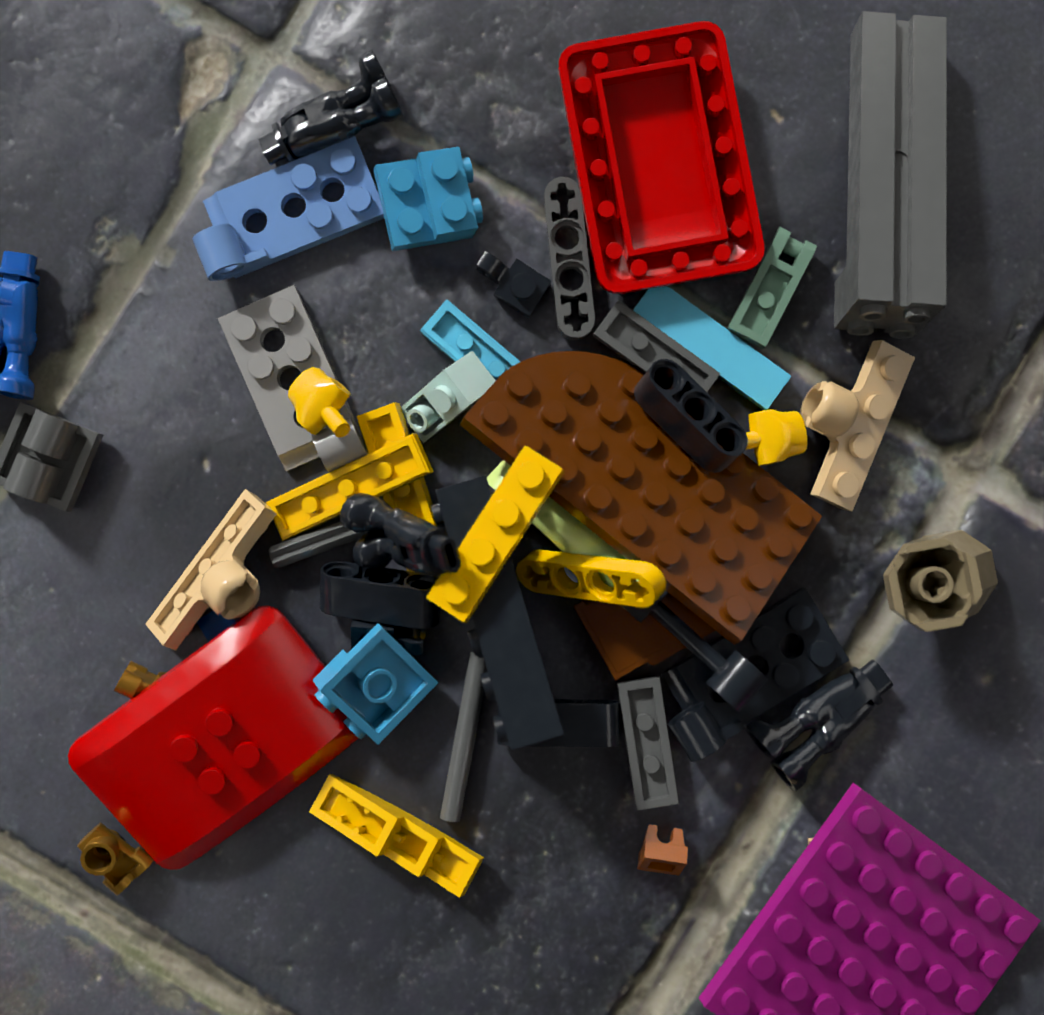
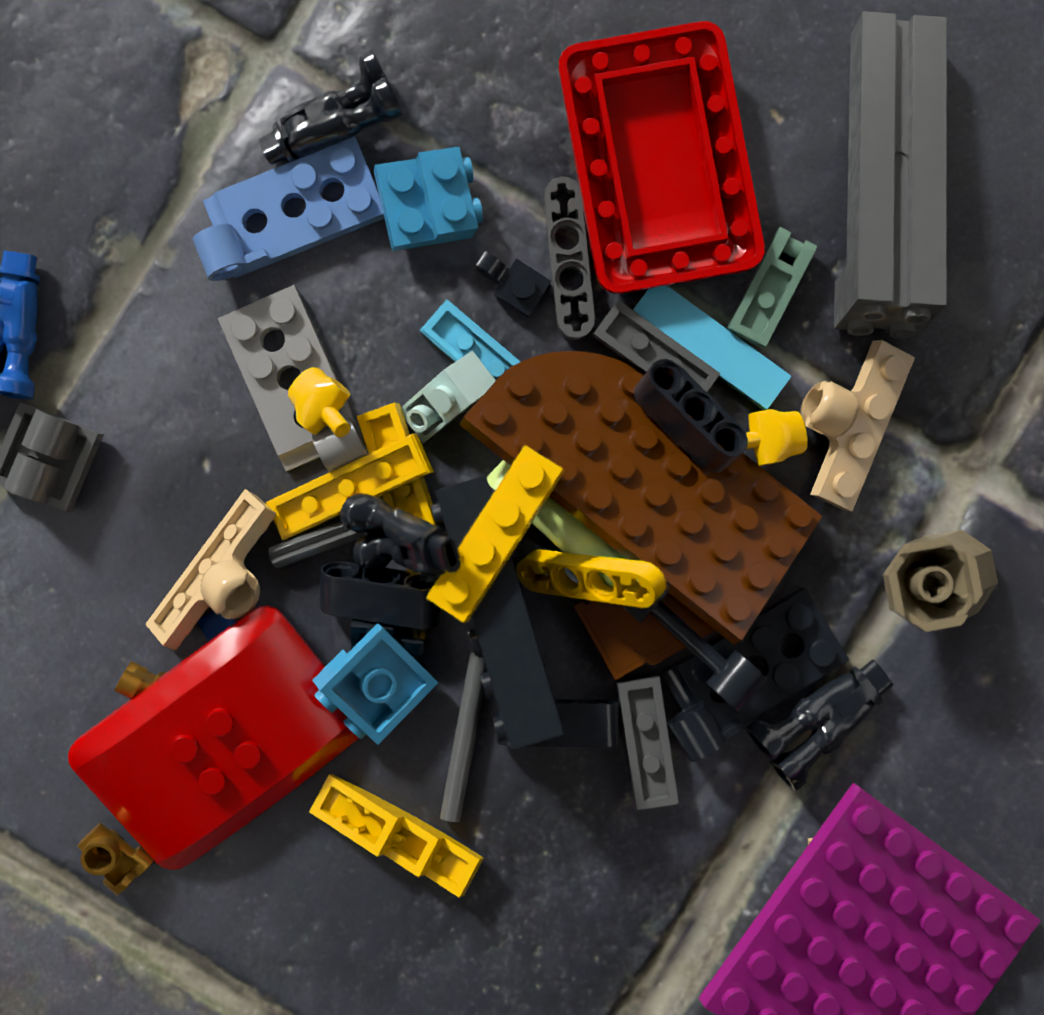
dark orange tile [637,824,688,876] -> none

